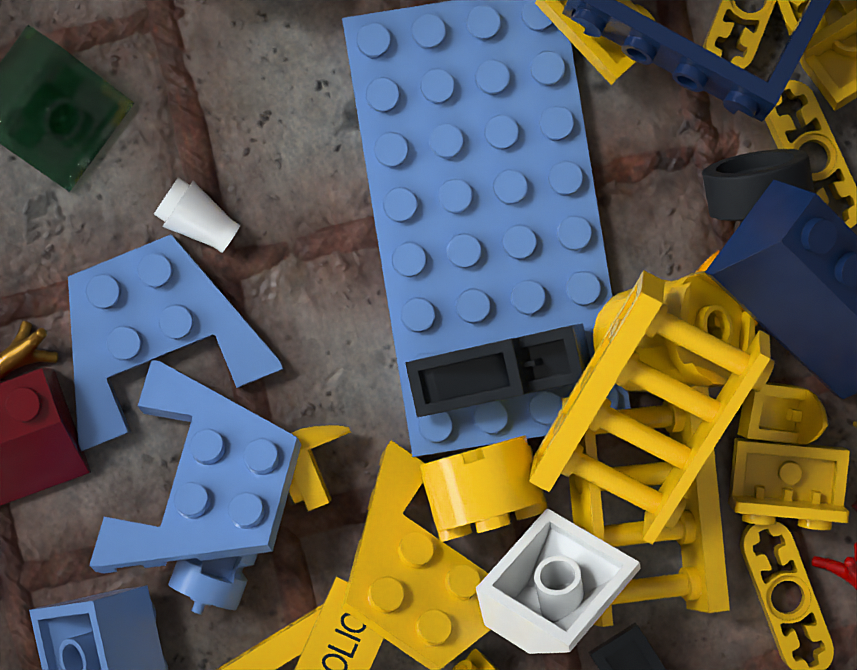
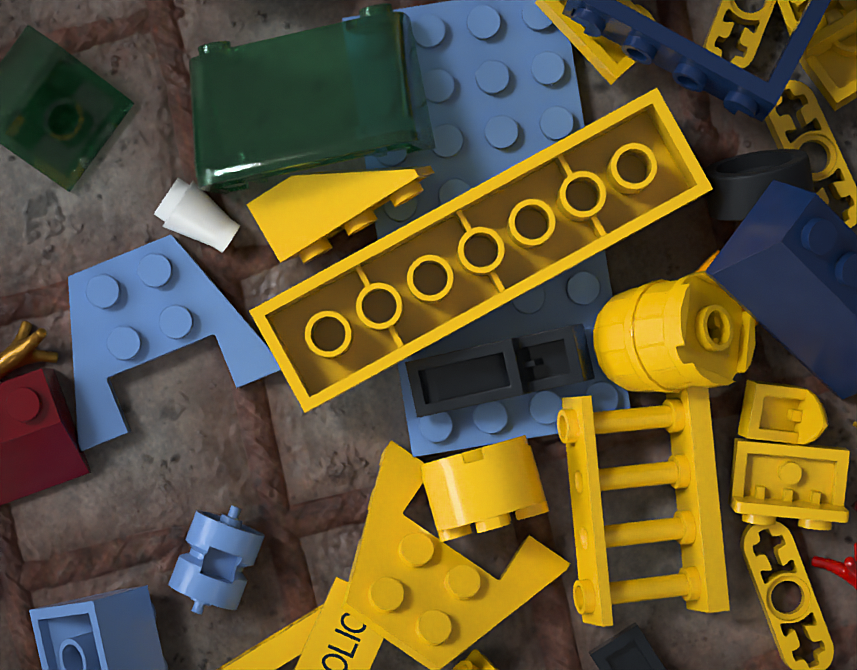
medium blue wing [89,360,301,573] -> none
yellow plate [289,425,351,511] -> none
white slope [476,508,641,654] -> none
yellow fence [529,270,775,545] -> none
none -> clear green windscreen [189,3,436,195]
none -> yellow slope [246,165,435,264]
none -> yellow brick [249,88,713,413]

